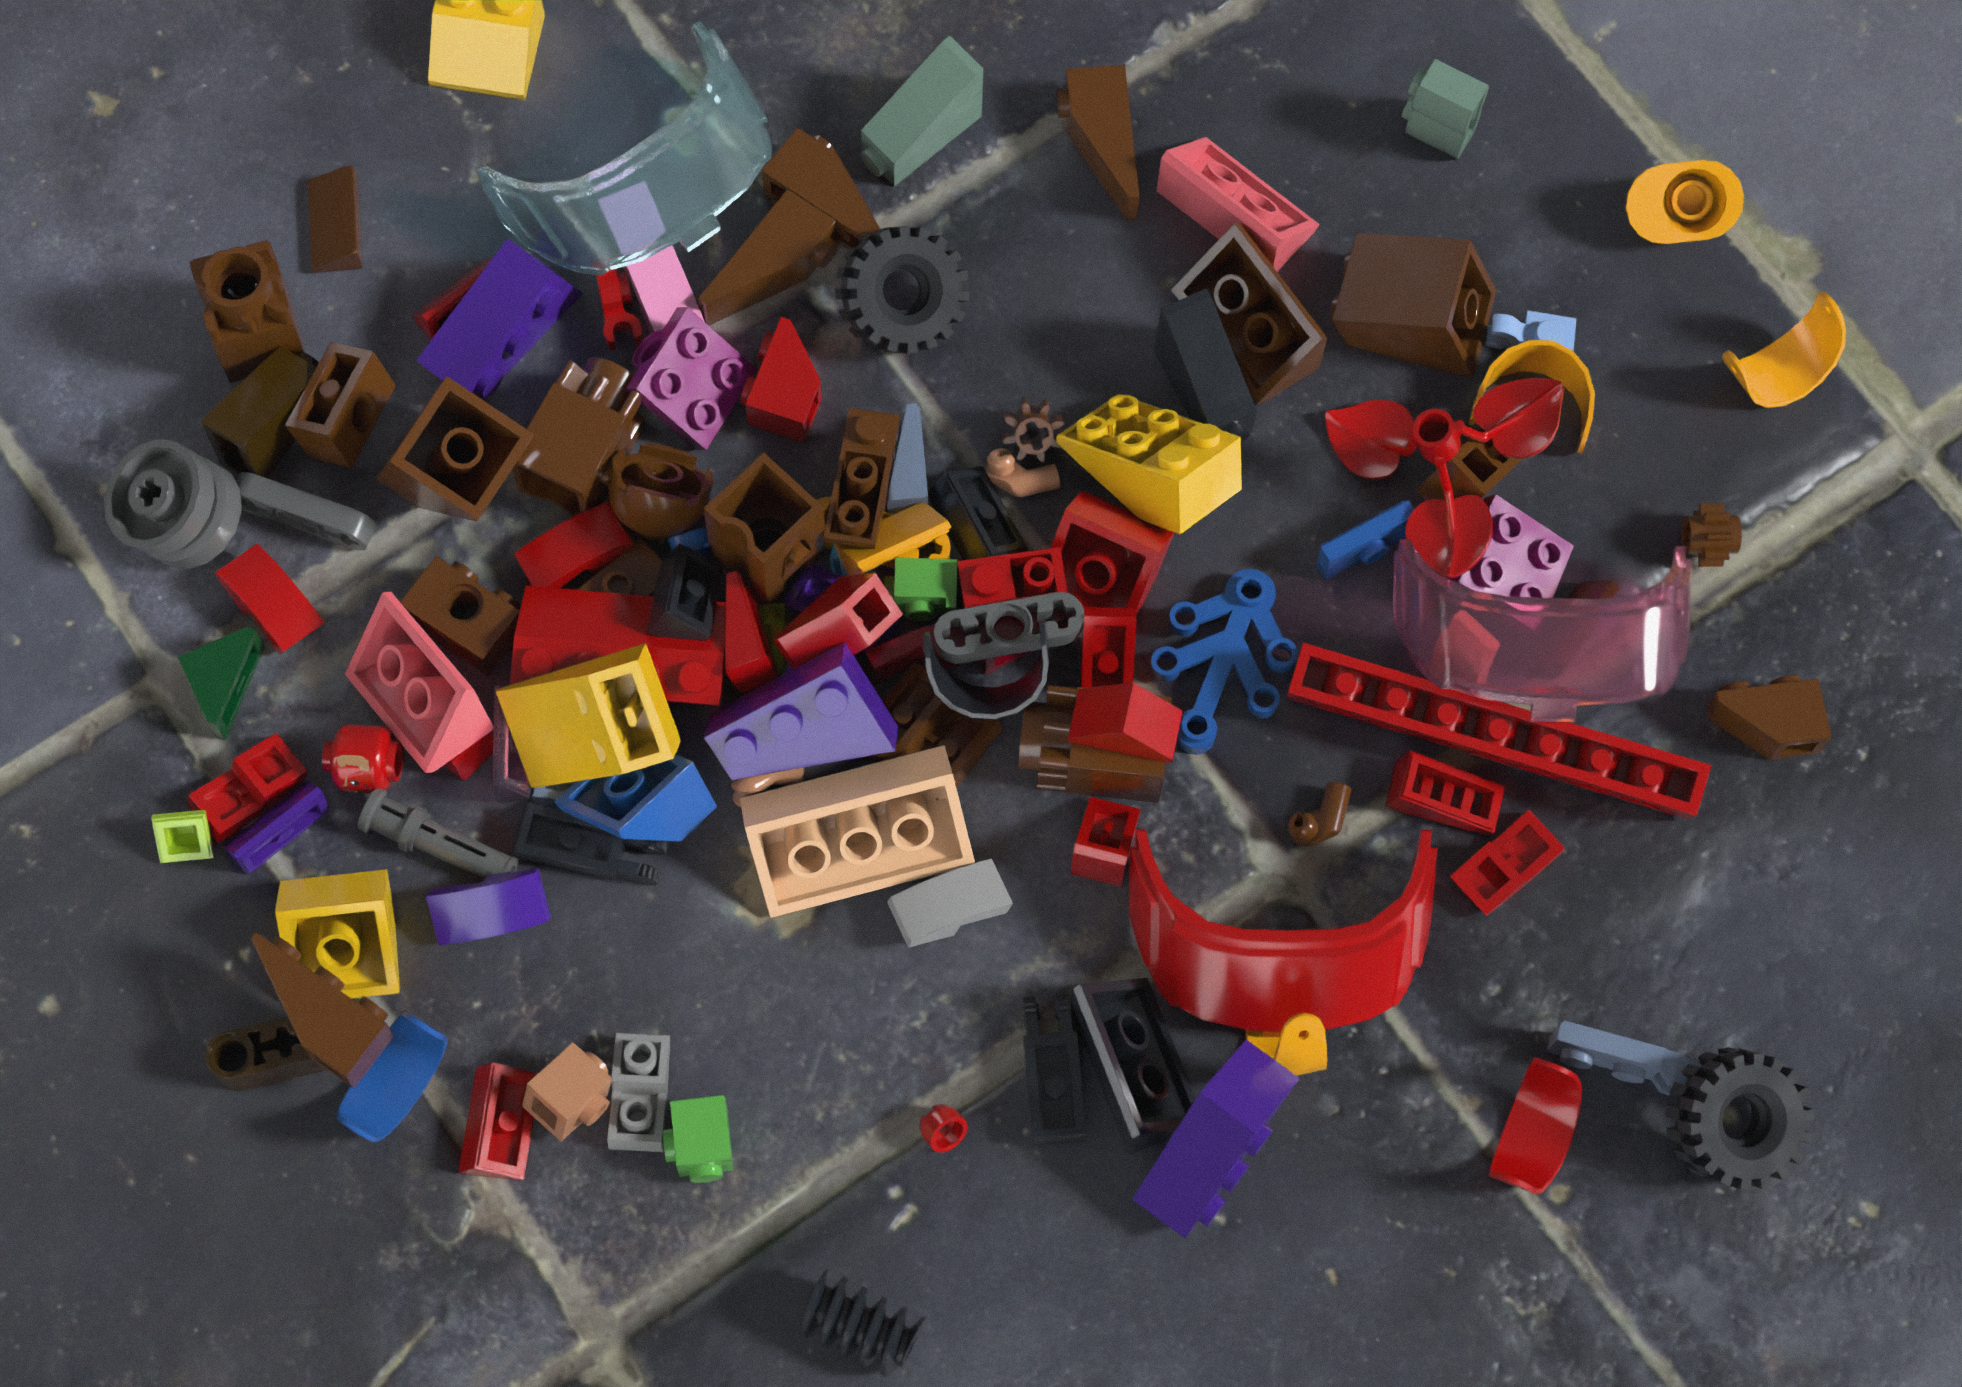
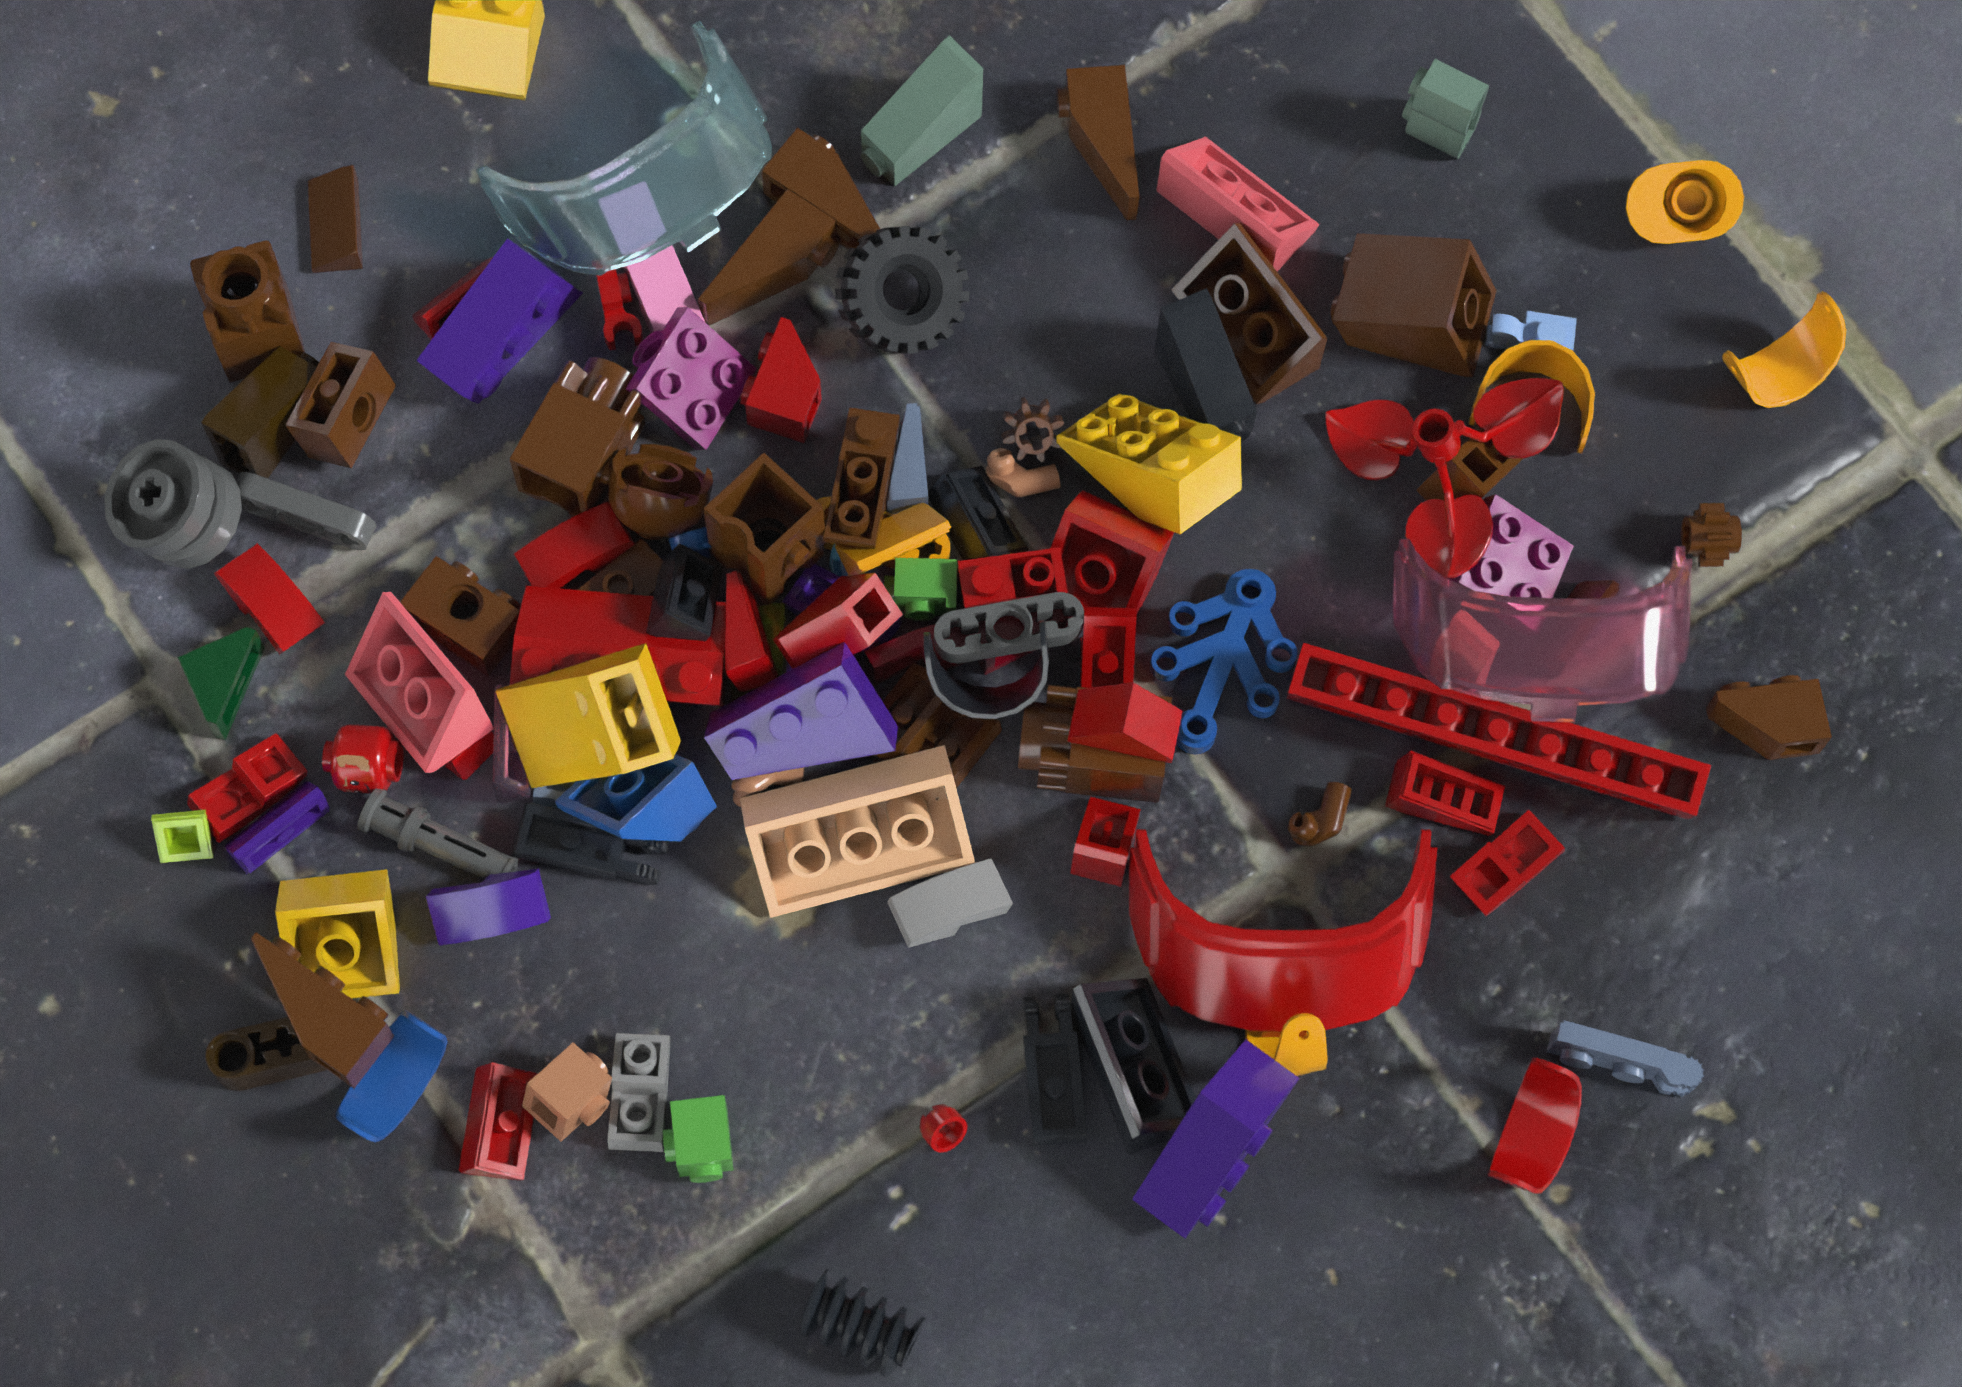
reddish brown slope [376,376,534,522] -> none
blue plate [1316,500,1414,581] -> none
black tyre [1665,1047,1814,1190] -> none

